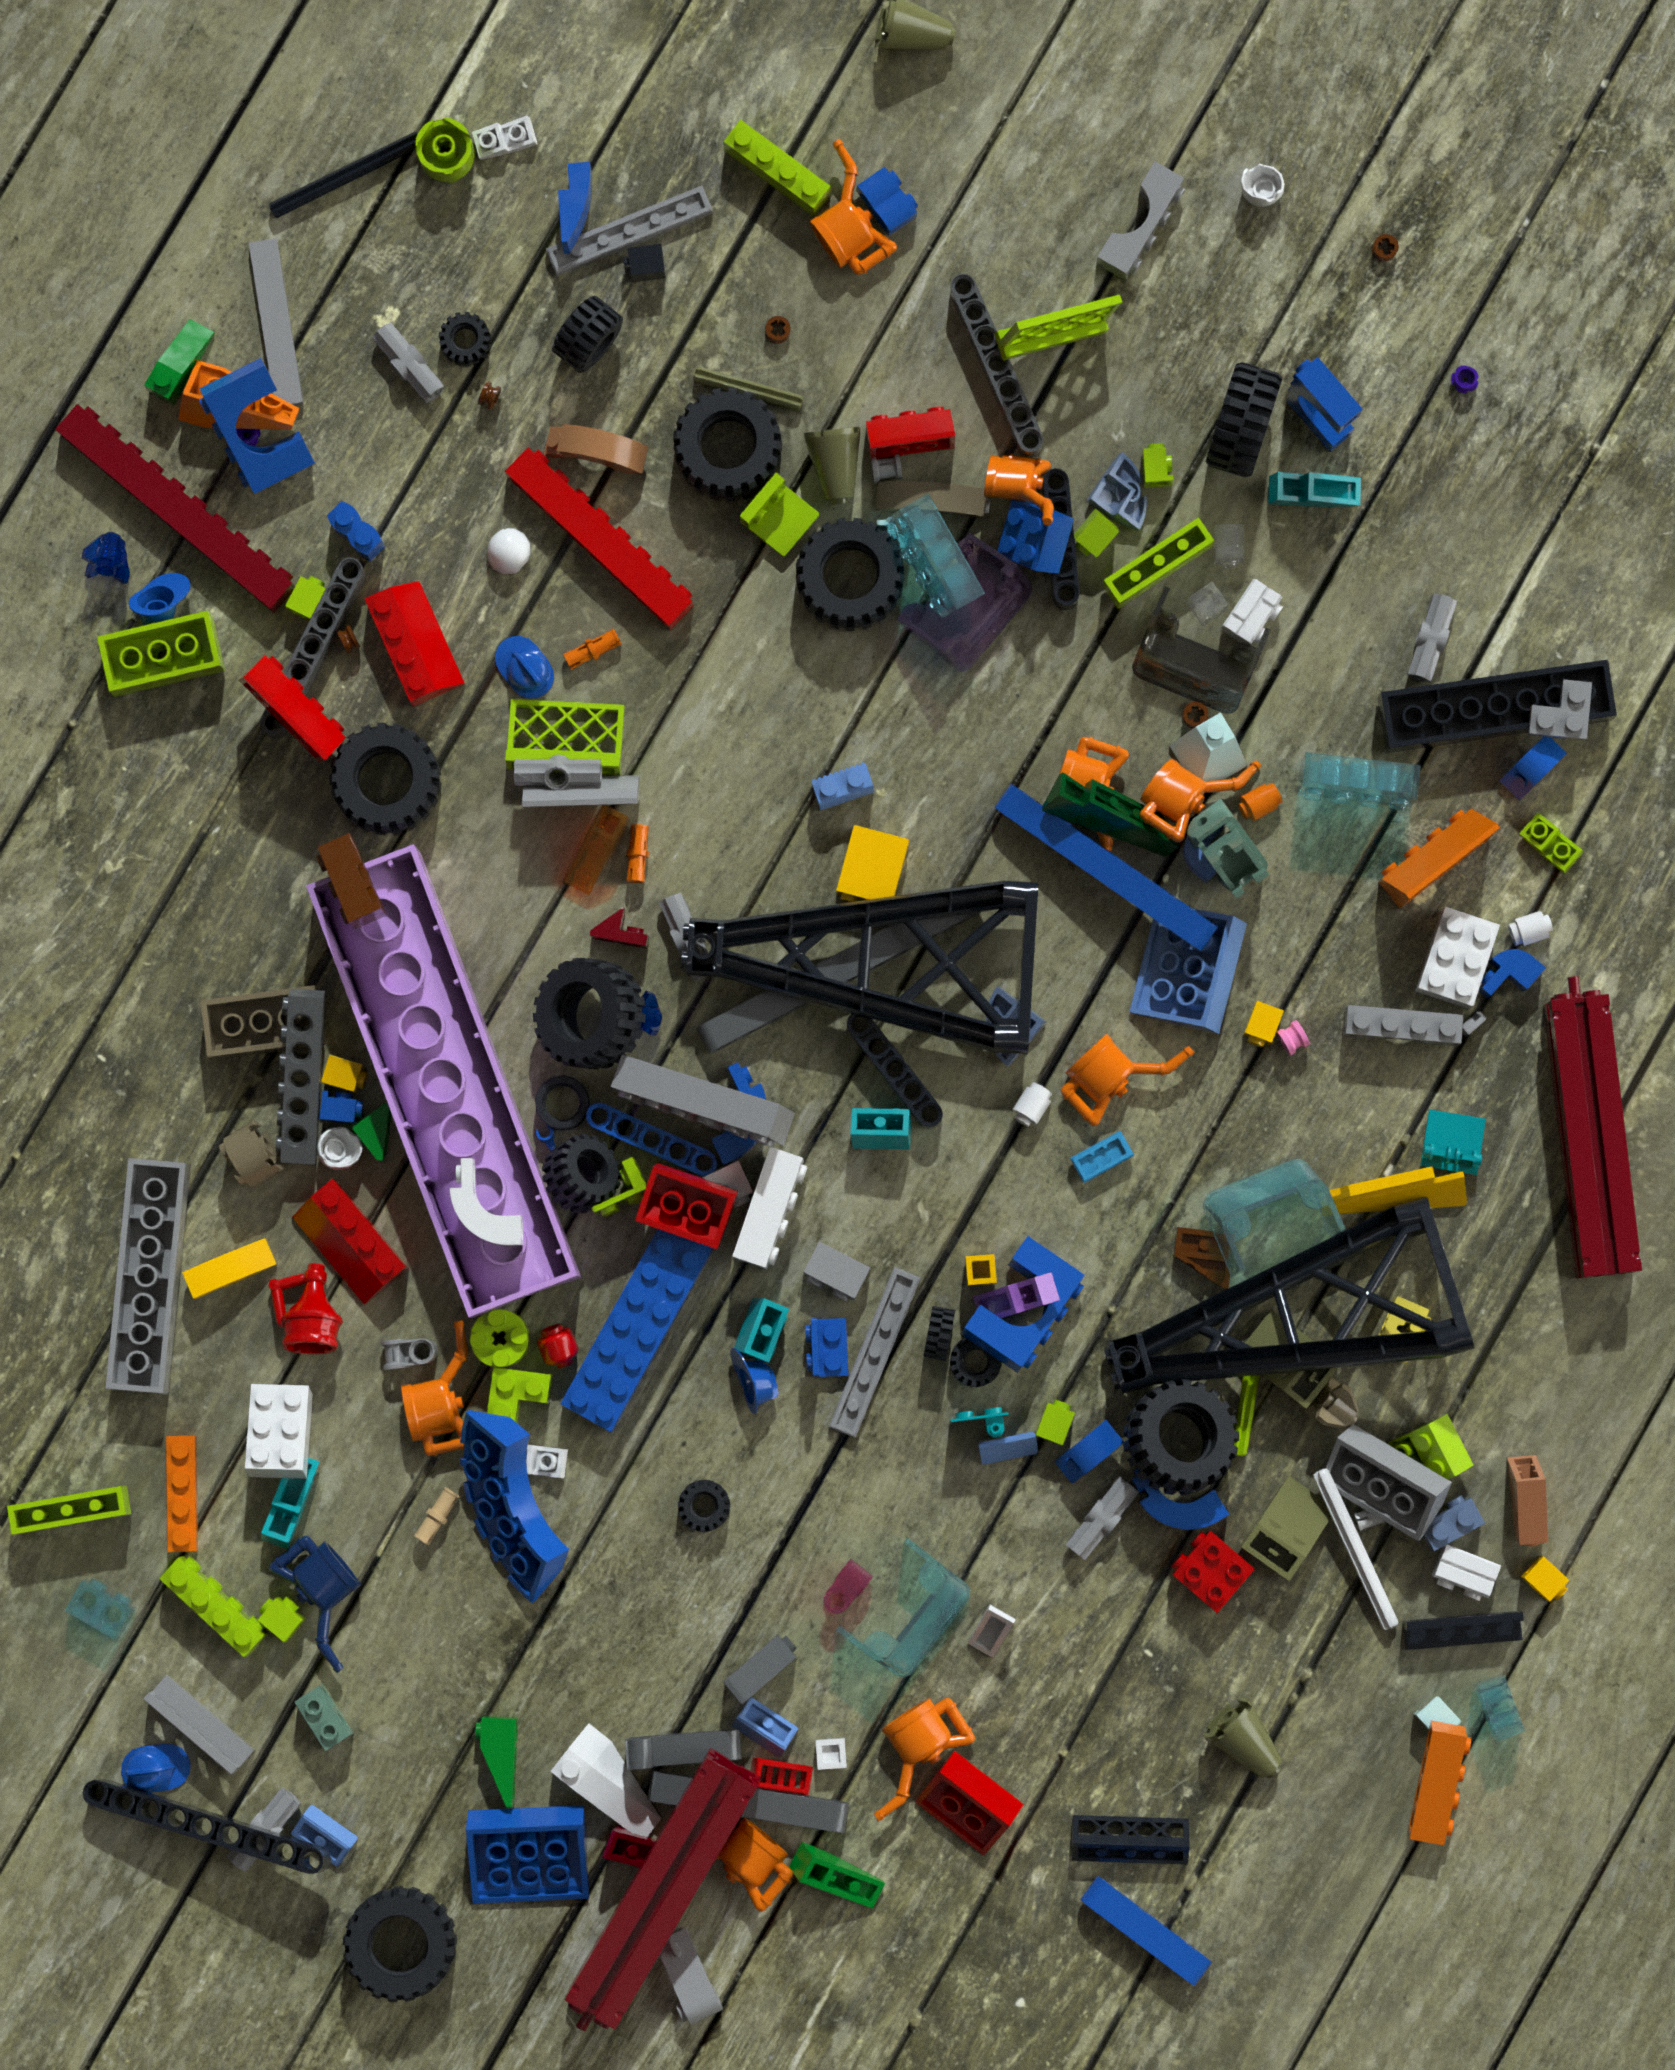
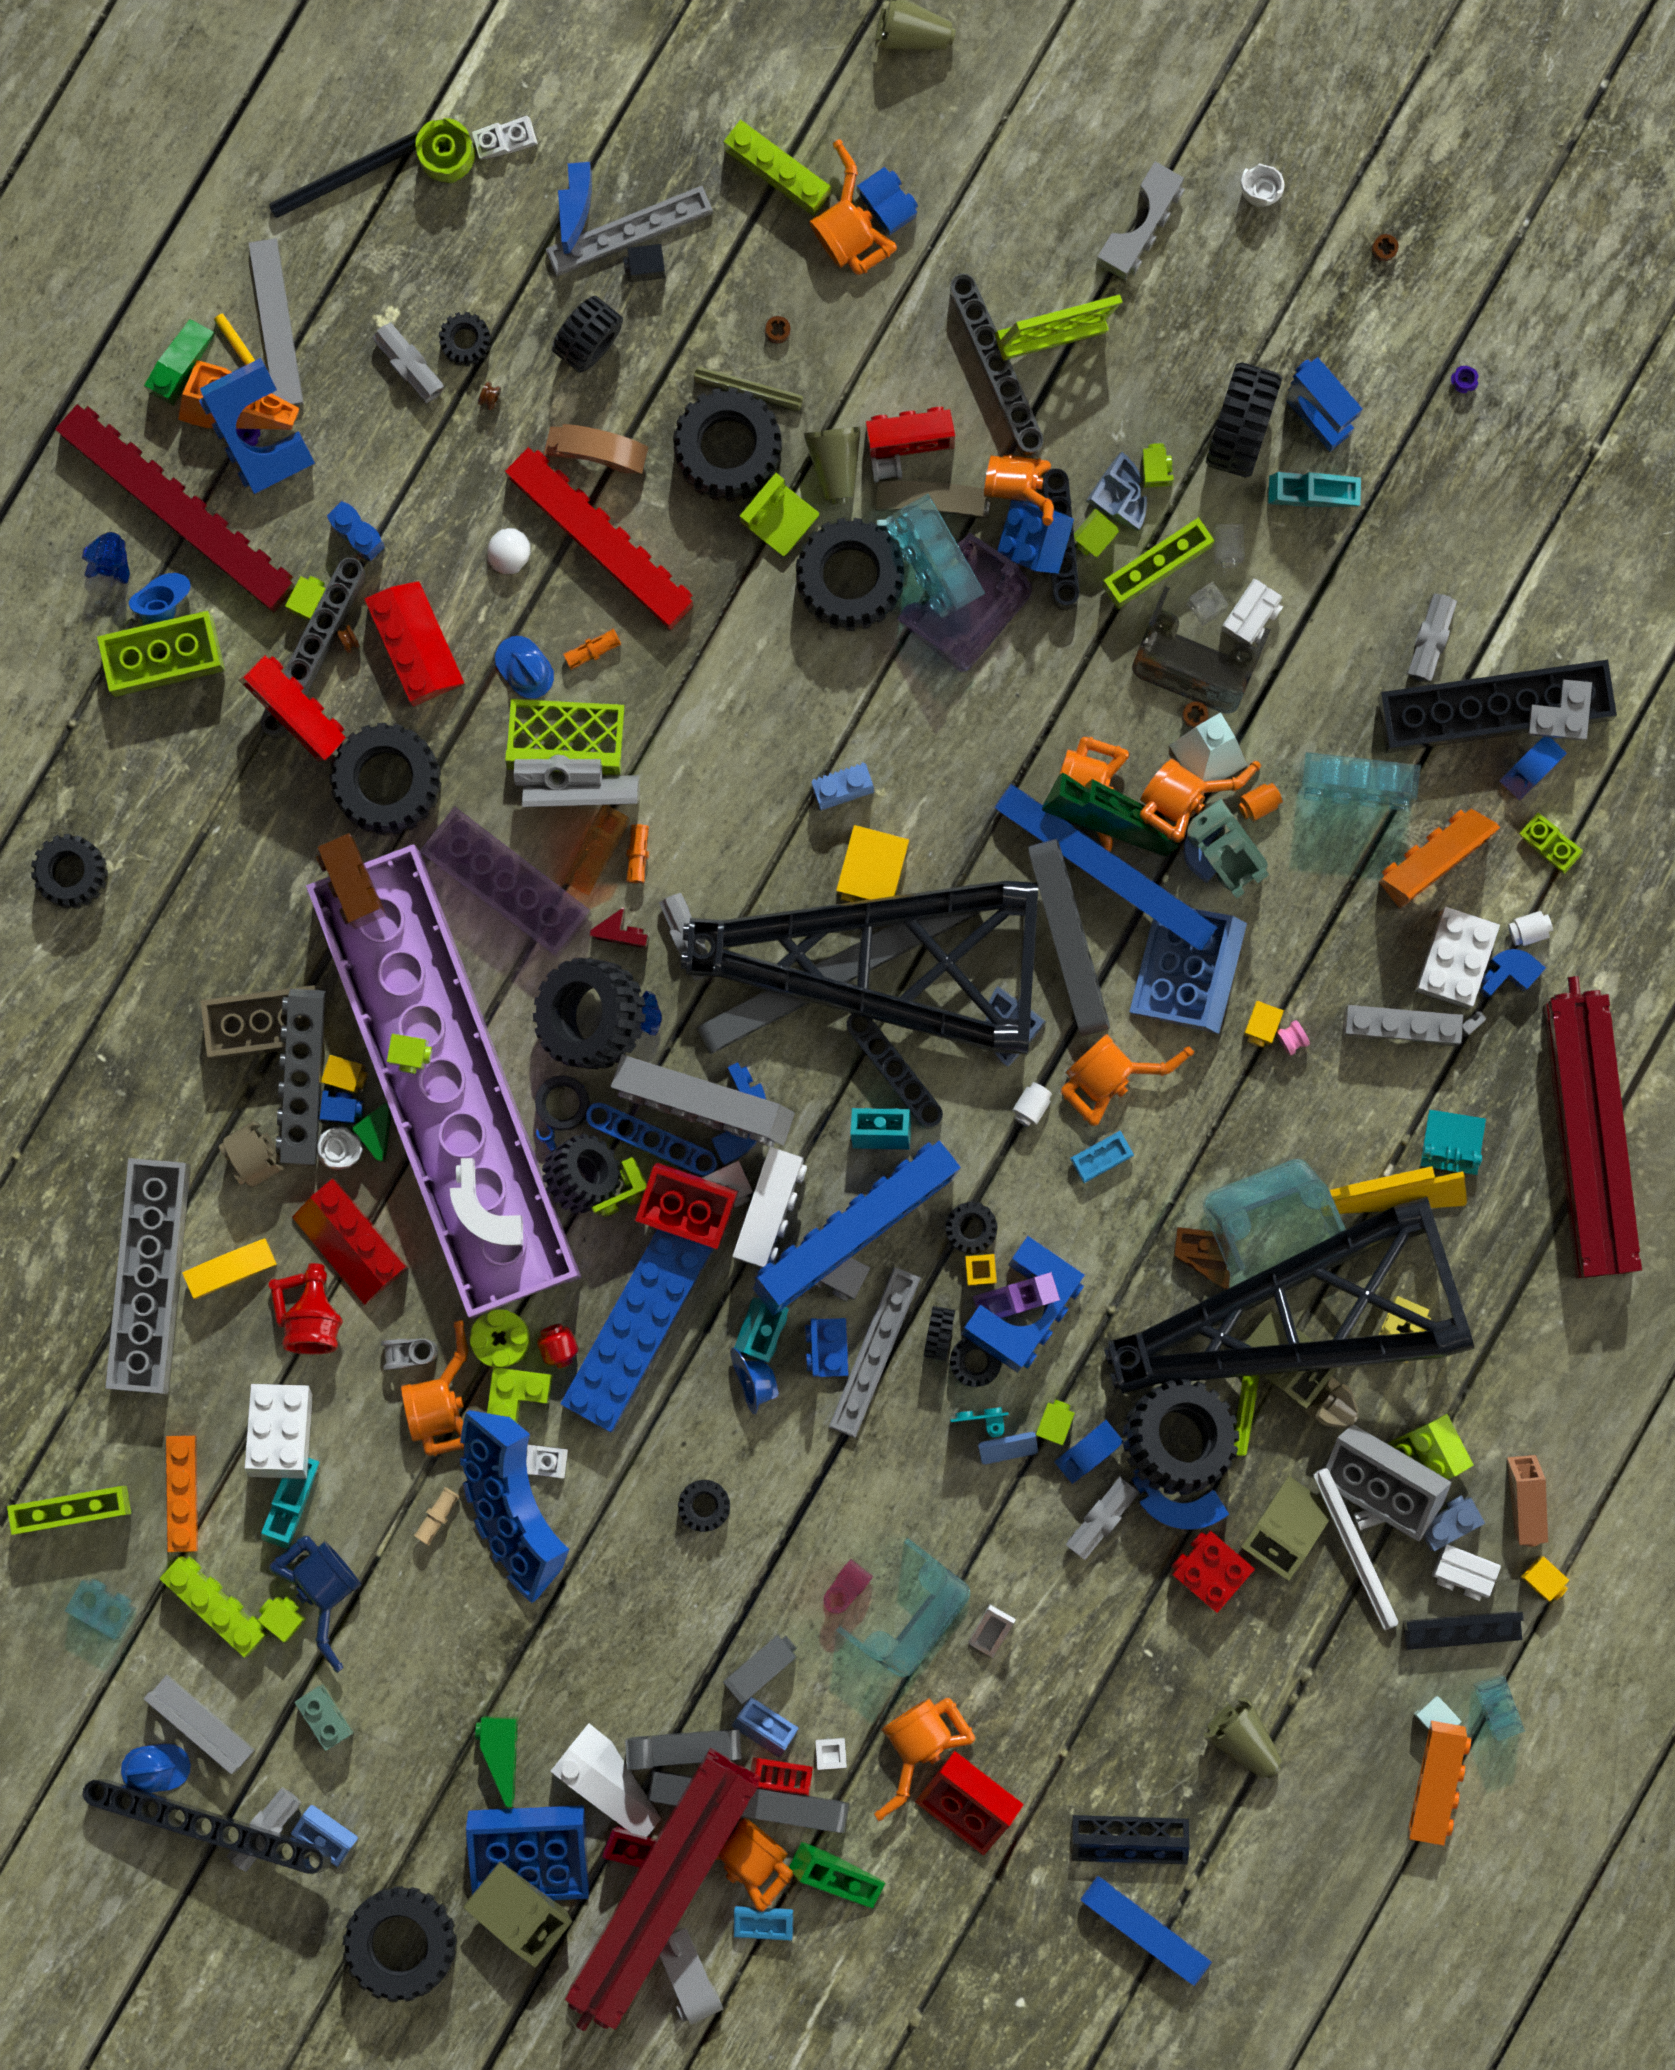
none -> black tyre [31,834,108,909]
none -> yellow bar [214,313,255,365]
none -> lime brick [387,1033,432,1074]
none -> clear purple brick [420,806,592,959]
none -> olive slope [463,1861,572,1967]
none -> dark azure plate [734,1906,793,1941]
none -> blue brick [753,1140,961,1316]
none -> black tyre [946,1201,998,1254]
none -> dark grey beam [1029,839,1110,1036]

